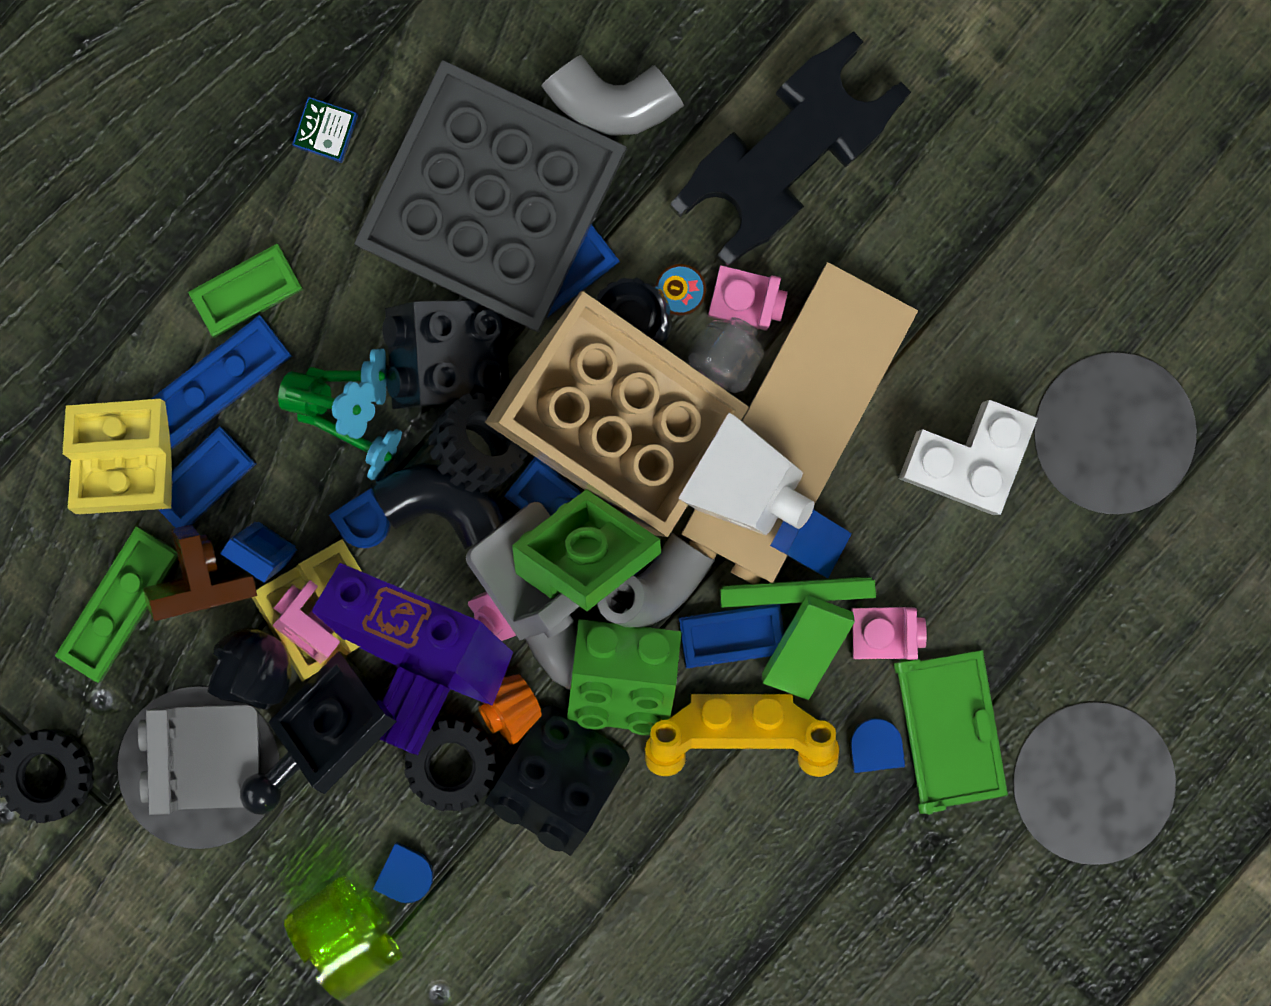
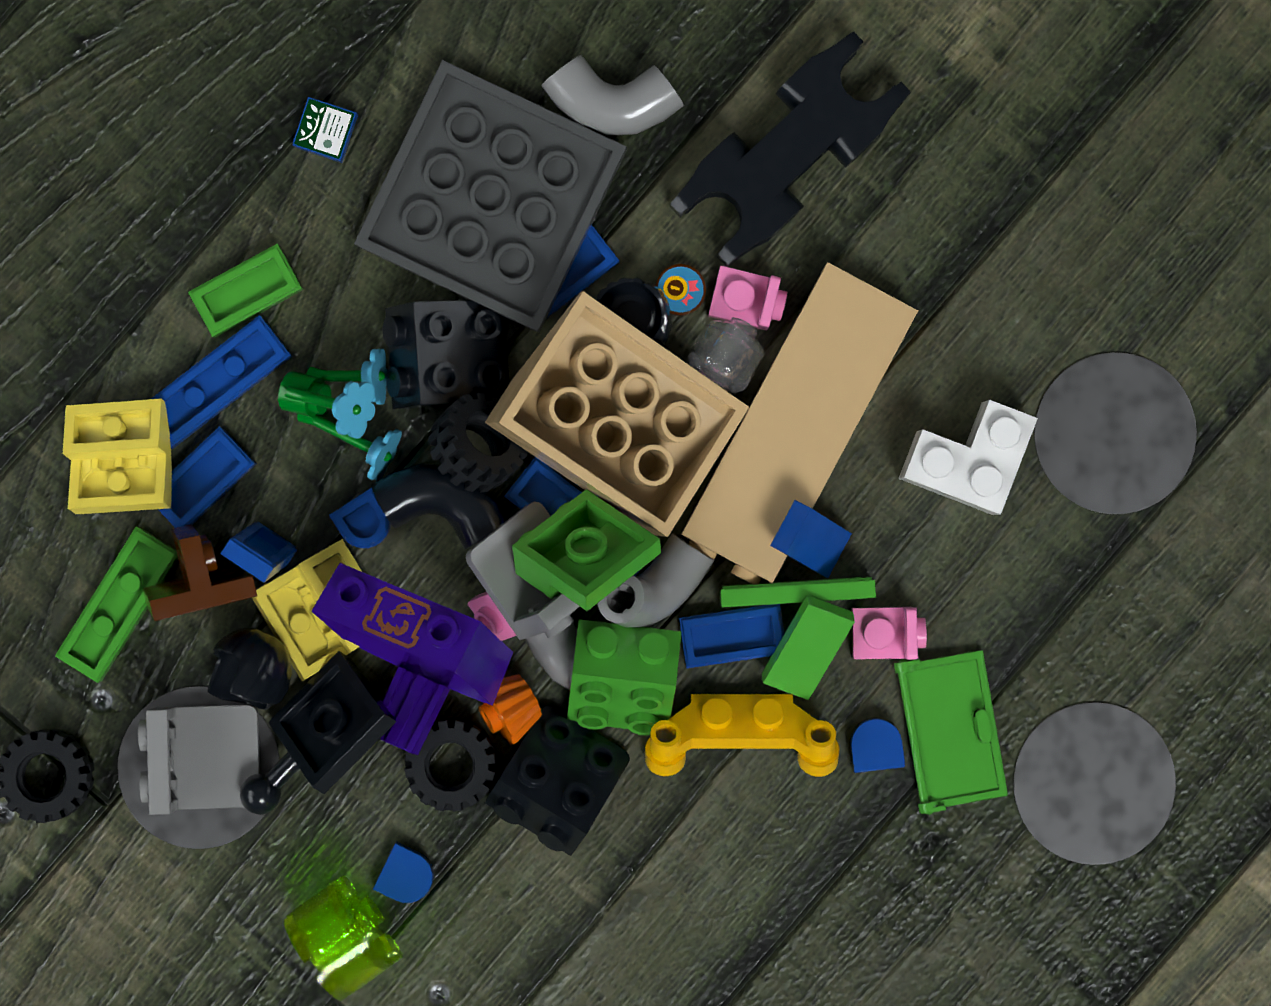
bright pink bracket [272,580,340,664] -> none
white torso [678,413,814,535] -> none

